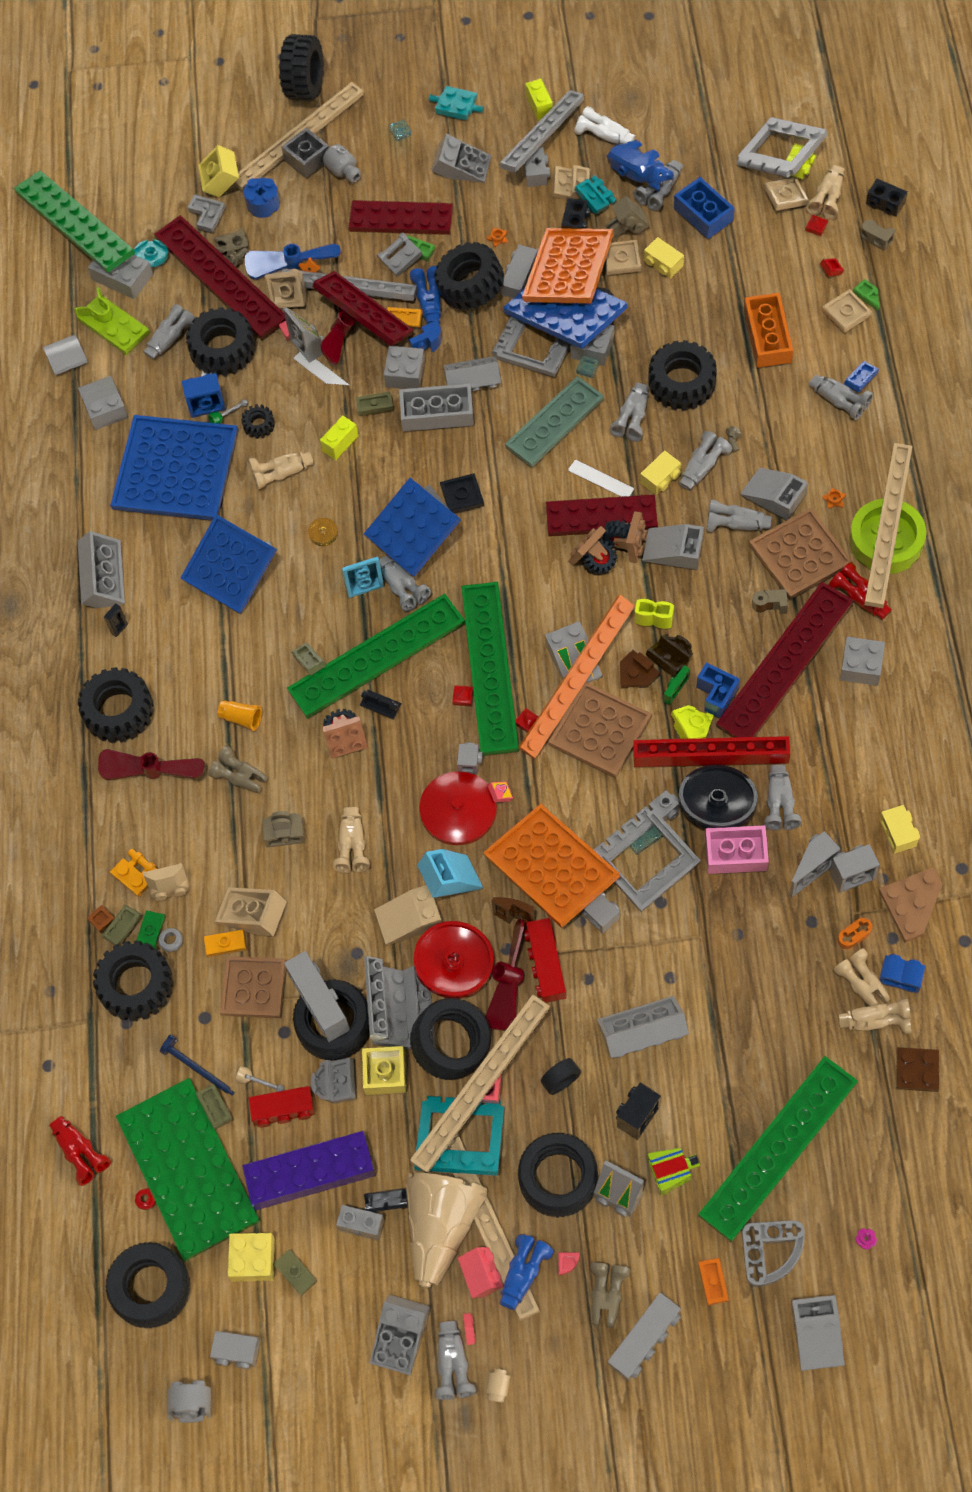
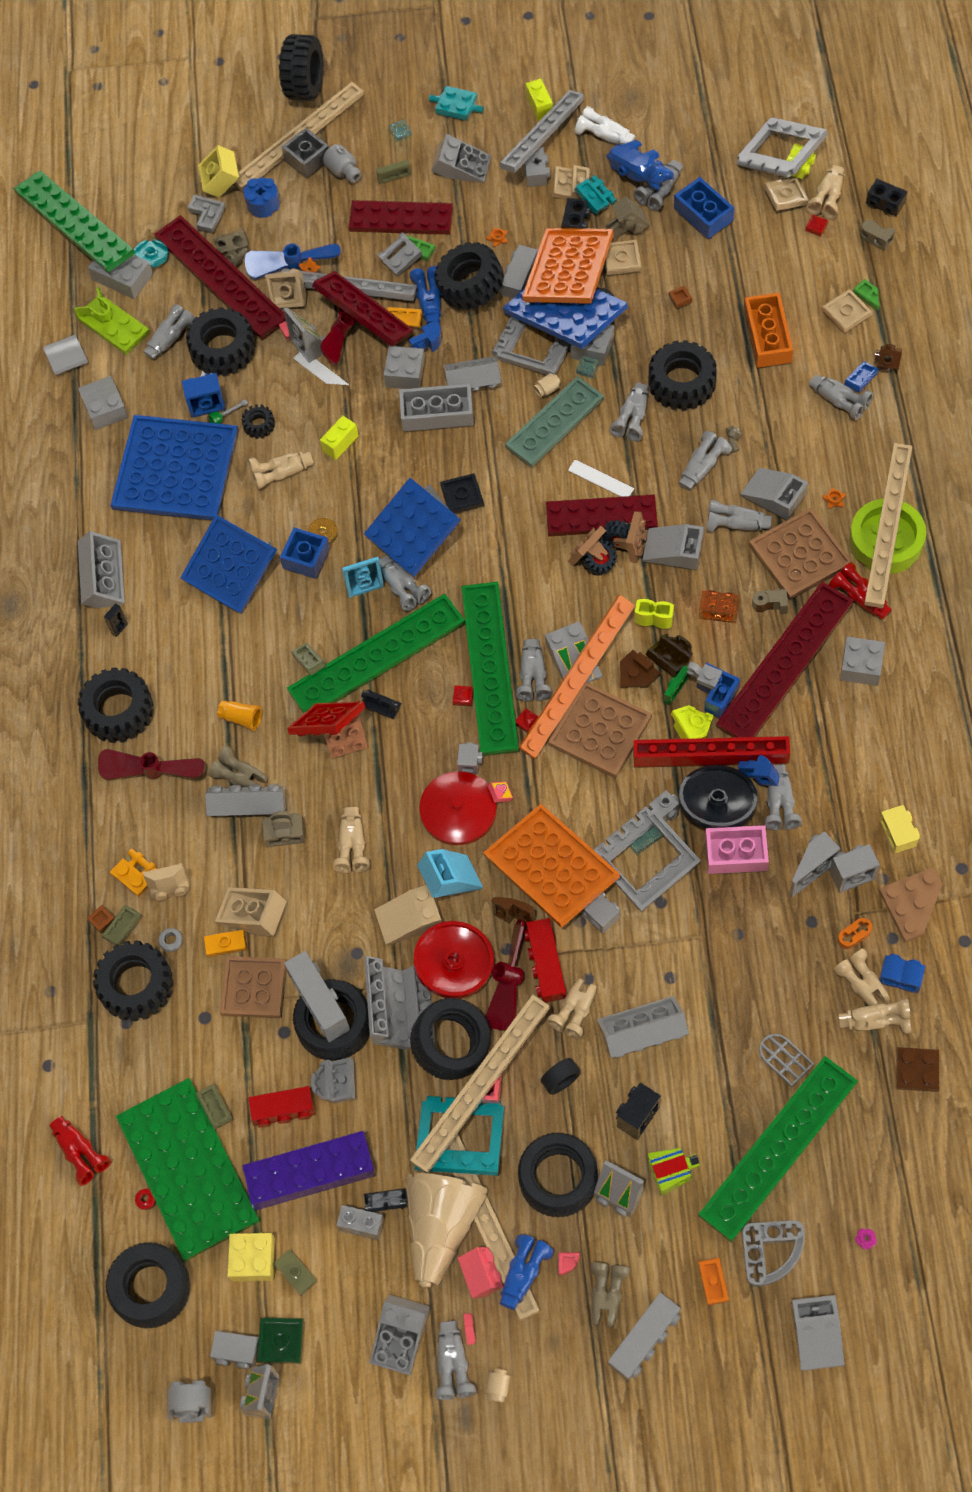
green plate [136,910,166,948] -> none
dark blue piece [160,1035,235,1096] -> none
hinge [235,1066,284,1092] -> none
olive plate [355,392,393,416] -> none
light yellow brick [362,1046,406,1095] -> none
light yellow brick [640,451,681,495] -> none
light yellow brick [644,237,684,279] -> none
red tile [820,258,844,276] -> none
none -> light grey brick [205,784,286,816]
none -> light grey slope [240,1364,280,1420]
none -> dark green plate [257,1318,304,1364]
none -> blue brick [280,527,330,579]
none -> red plate [287,701,365,736]
none -> olive plate [376,160,411,184]
none -> light grey piece [516,639,552,702]
none -> tan brick [533,373,561,398]
none -> tan piece [546,978,597,1039]
none -> dark orange plate [669,285,692,309]
none -> light grey plate [687,662,723,690]
none -> clear orange brick [699,590,740,623]
none -> blue brick [738,755,779,786]
none -> light grey window [759,1034,814,1087]
none -> reddish brown brick [874,344,902,371]

